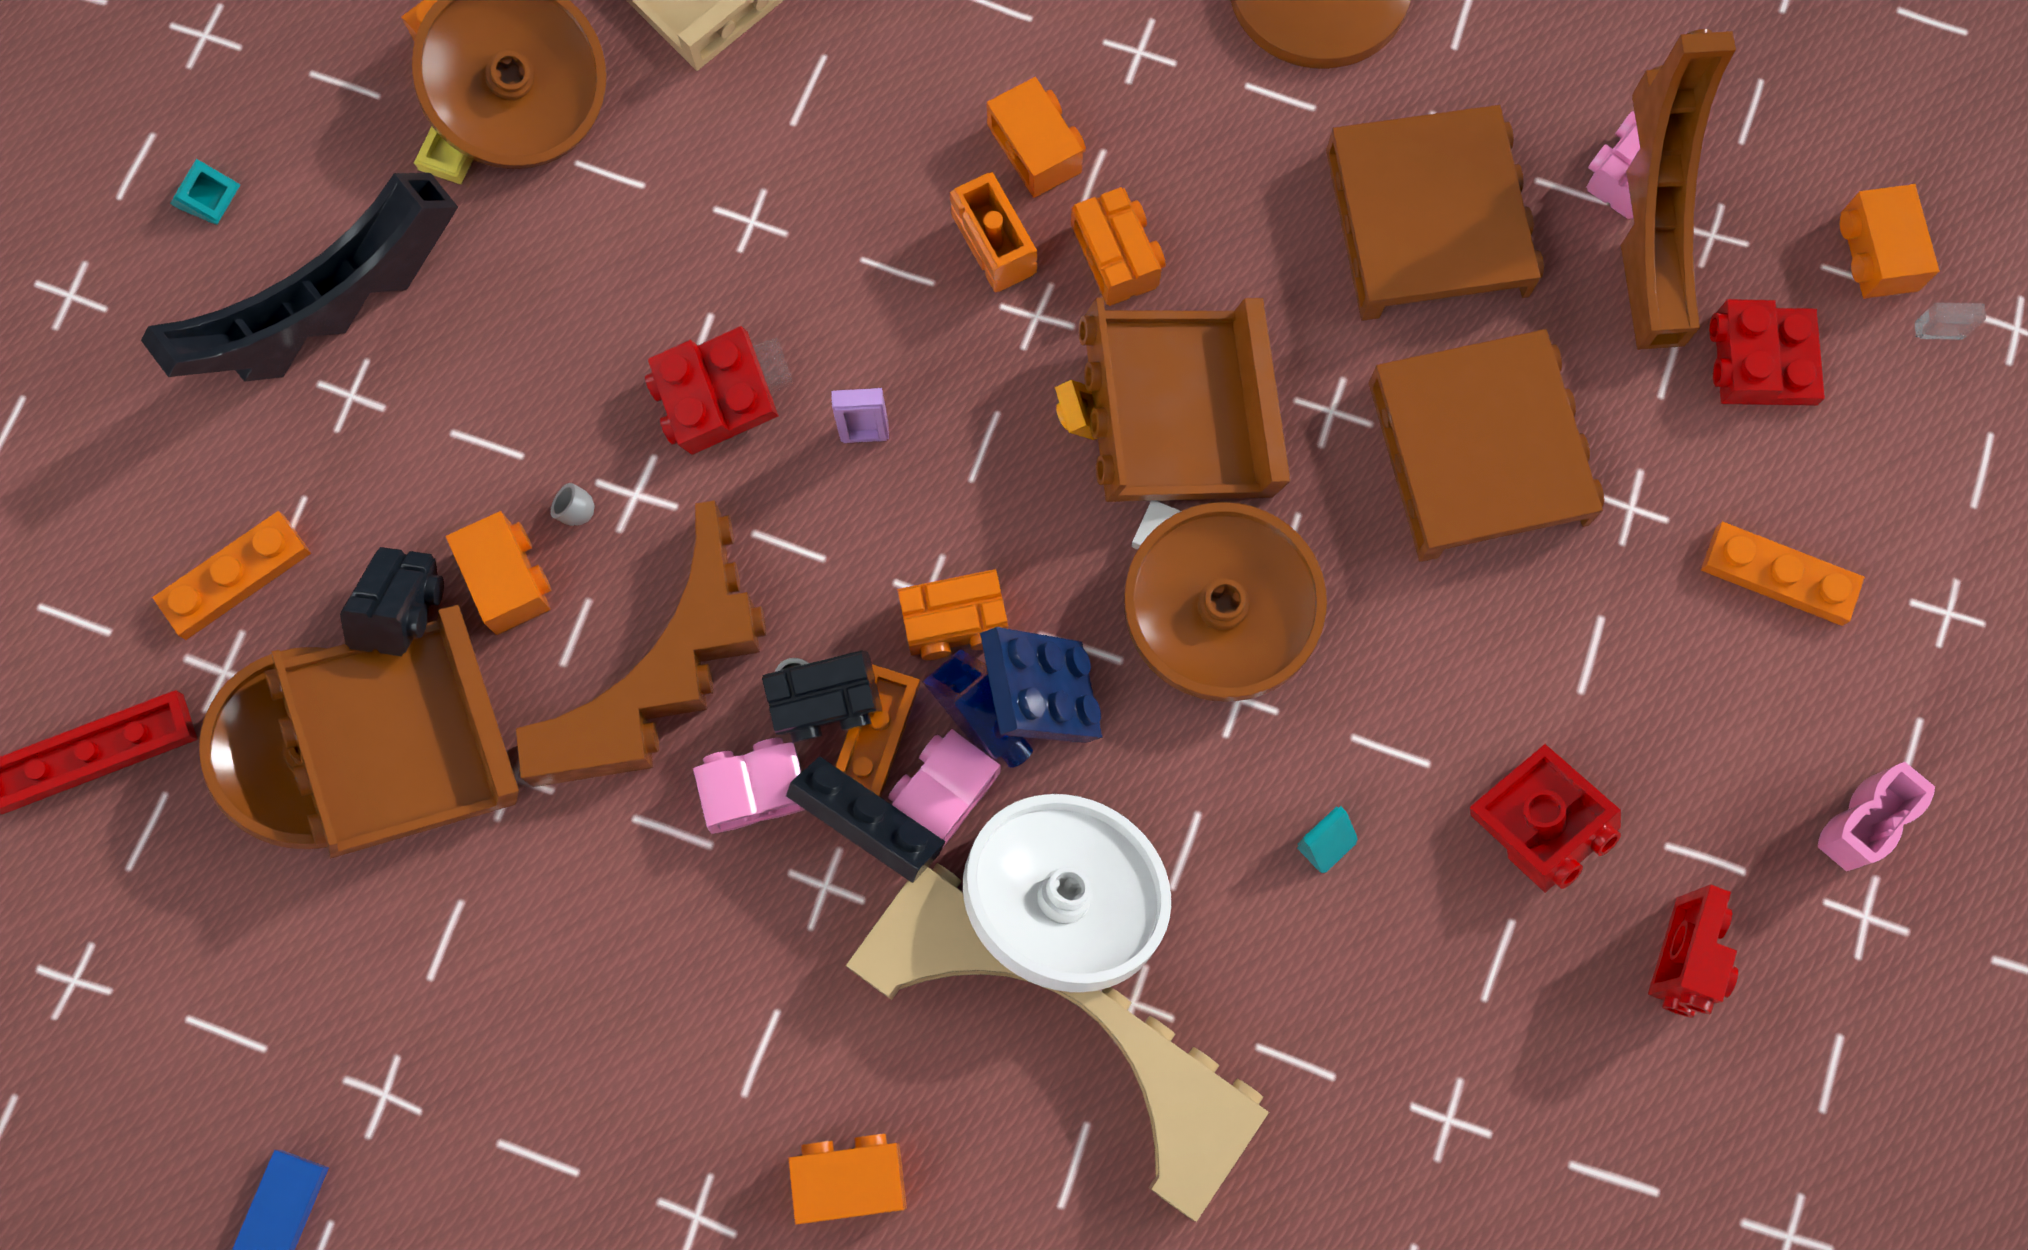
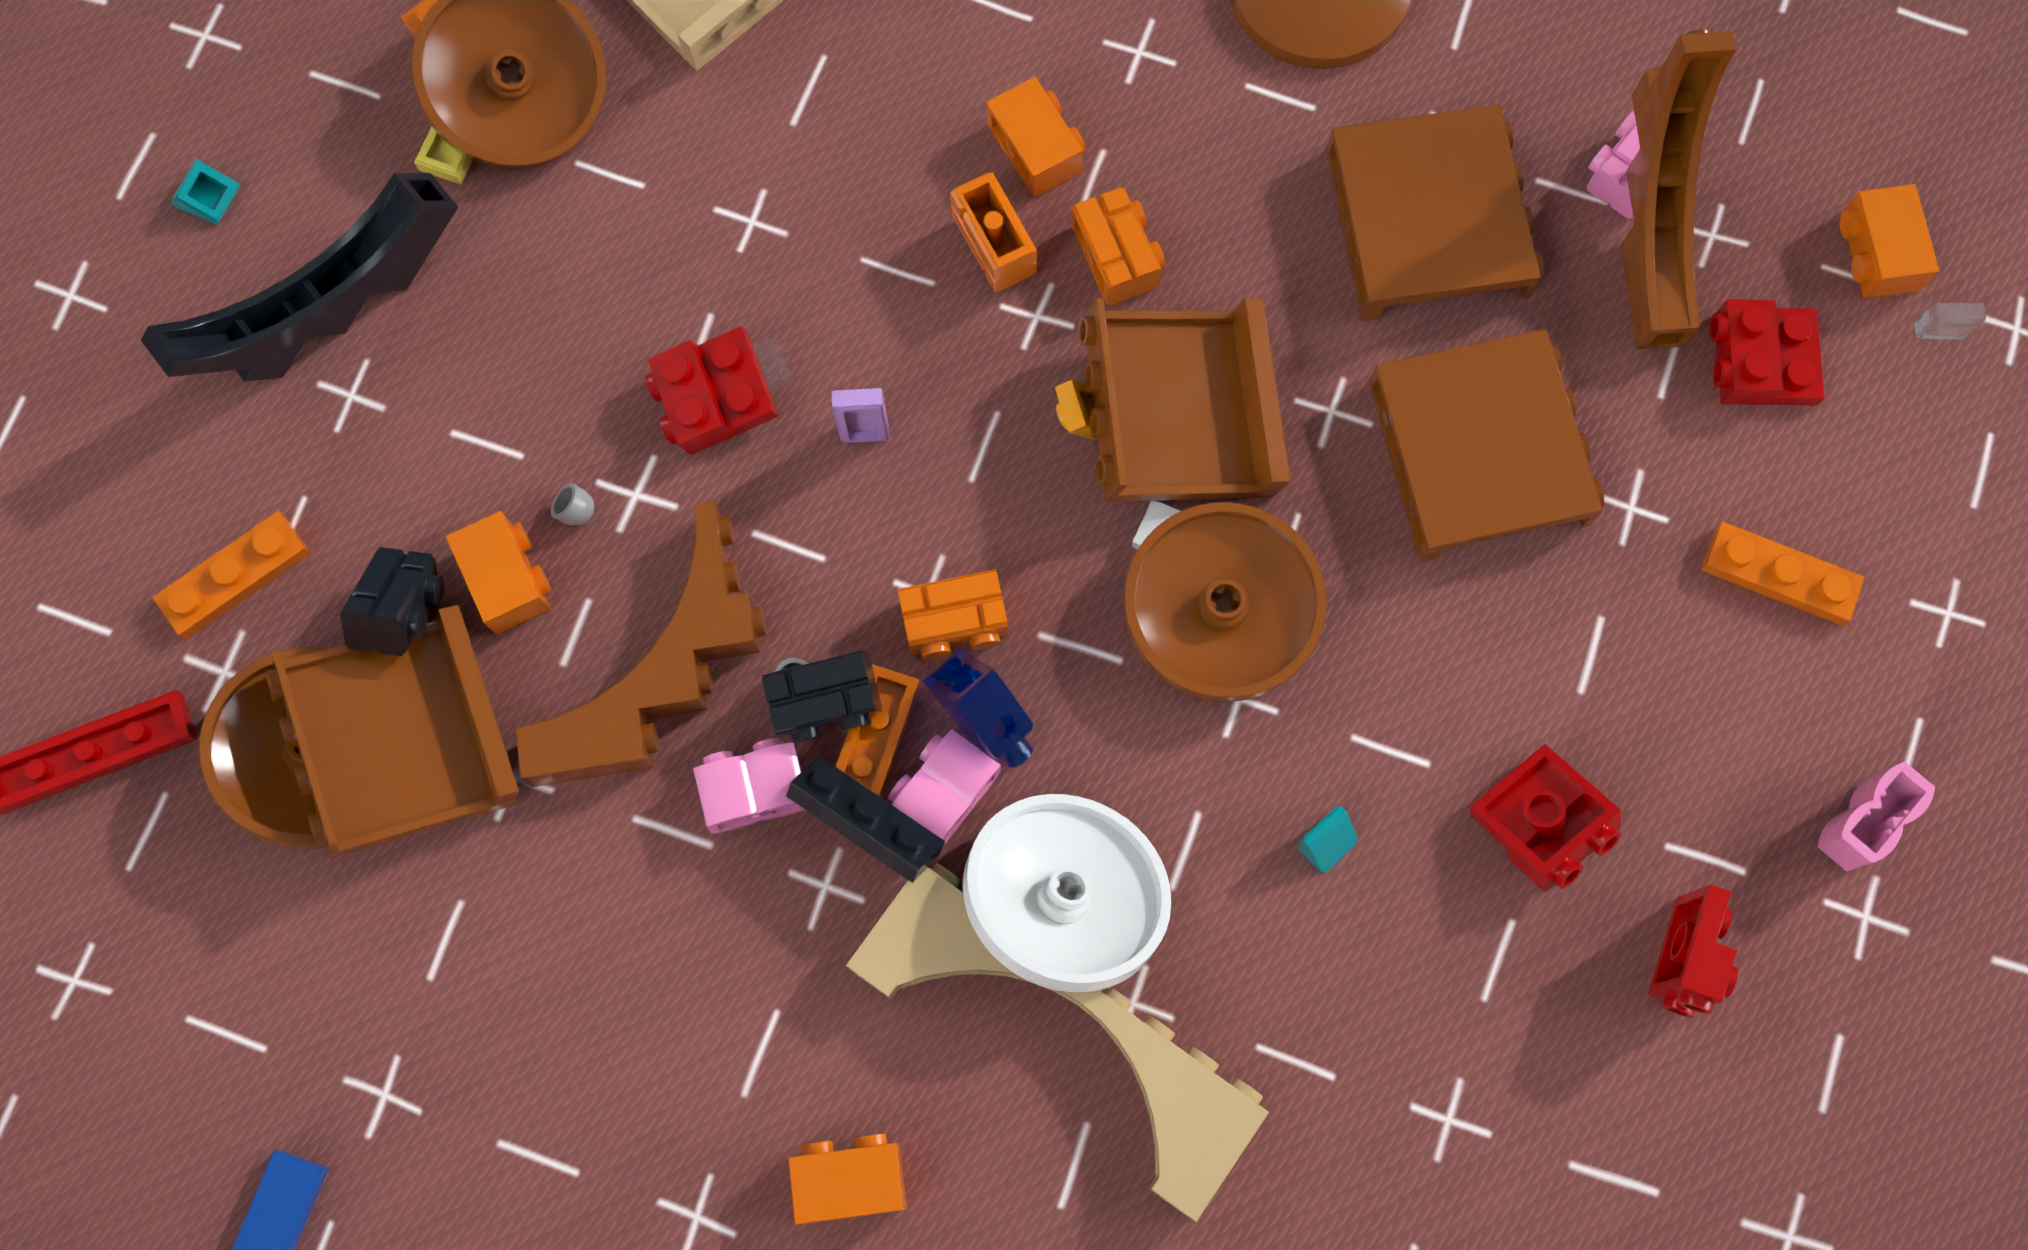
dark blue plate [980,627,1103,743] -> none

